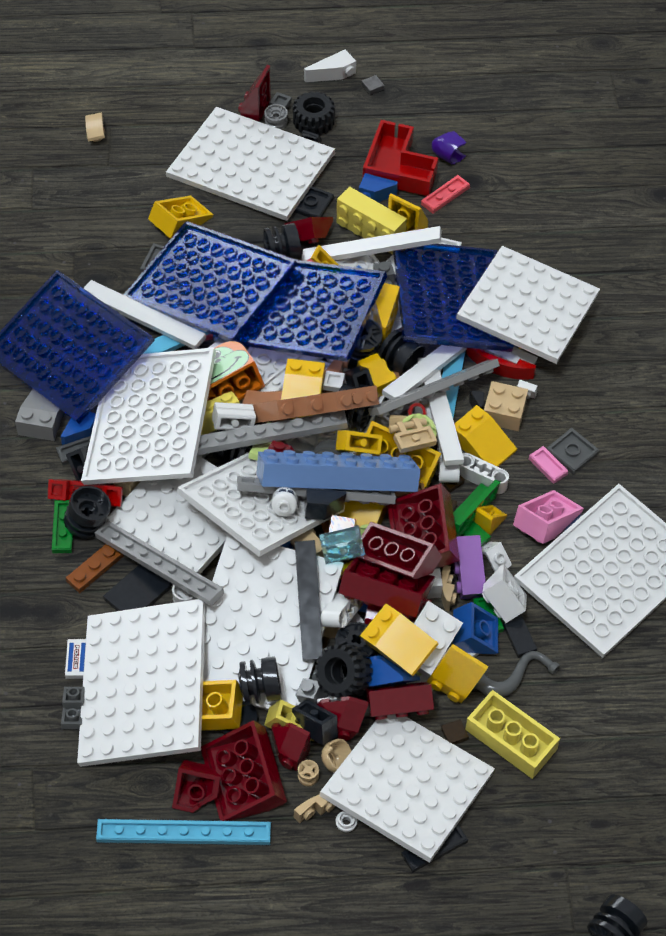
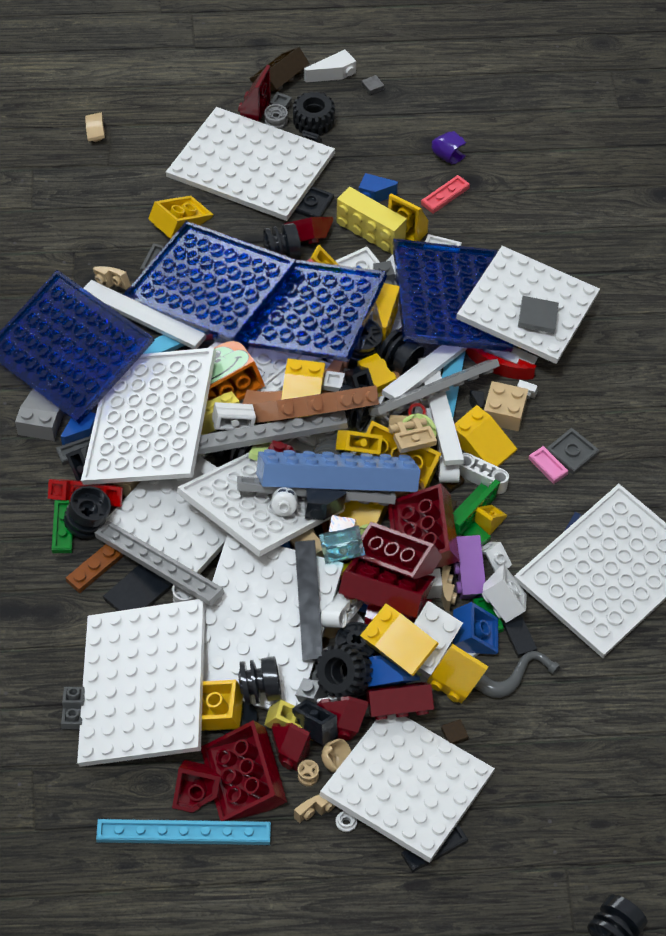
tile [65,639,87,679] -> none
white tile [302,226,442,264] -> none
red piece [362,120,438,196] -> none
light yellow brick [465,690,560,779] -> none
bright pink slope [513,490,584,544] -> none
none -> tan slope [93,267,131,290]
none -> dark brown slope [249,47,310,92]
none -> dark grey tile [518,296,559,334]

